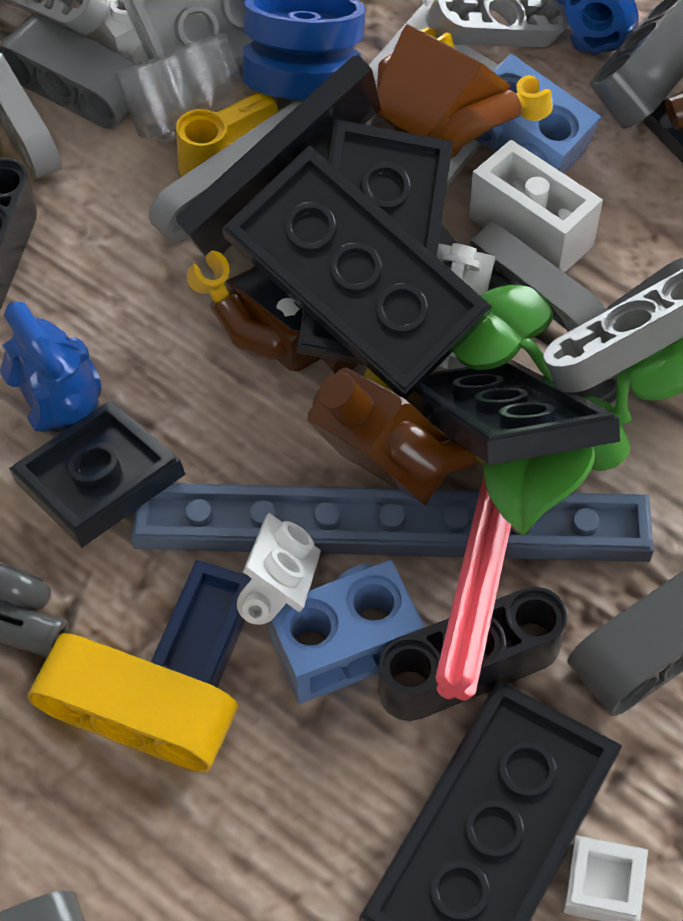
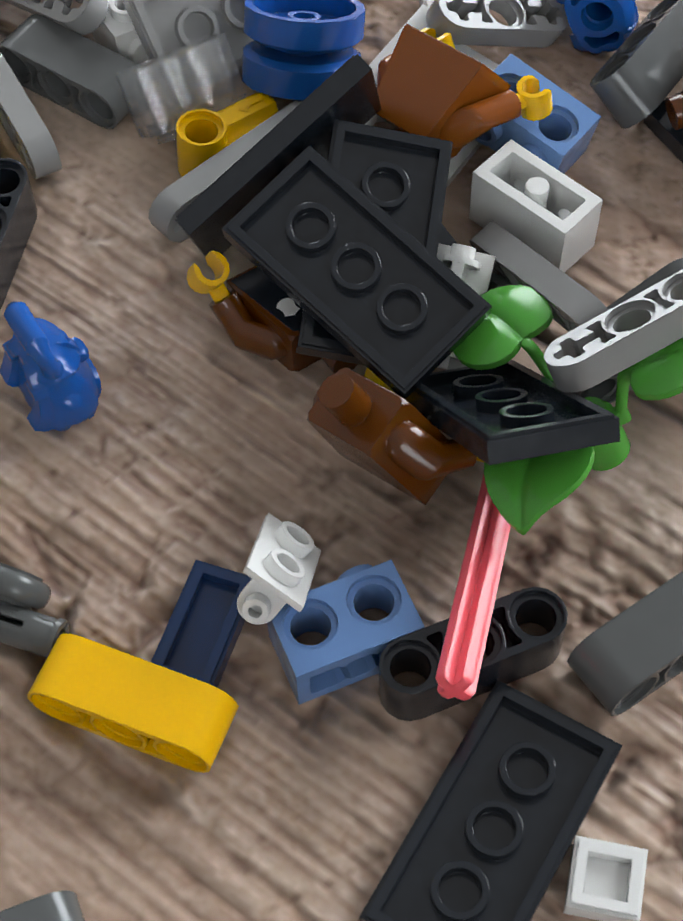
black tile [9,400,186,548] -> none
sand blue tile [131,483,654,562] -> none

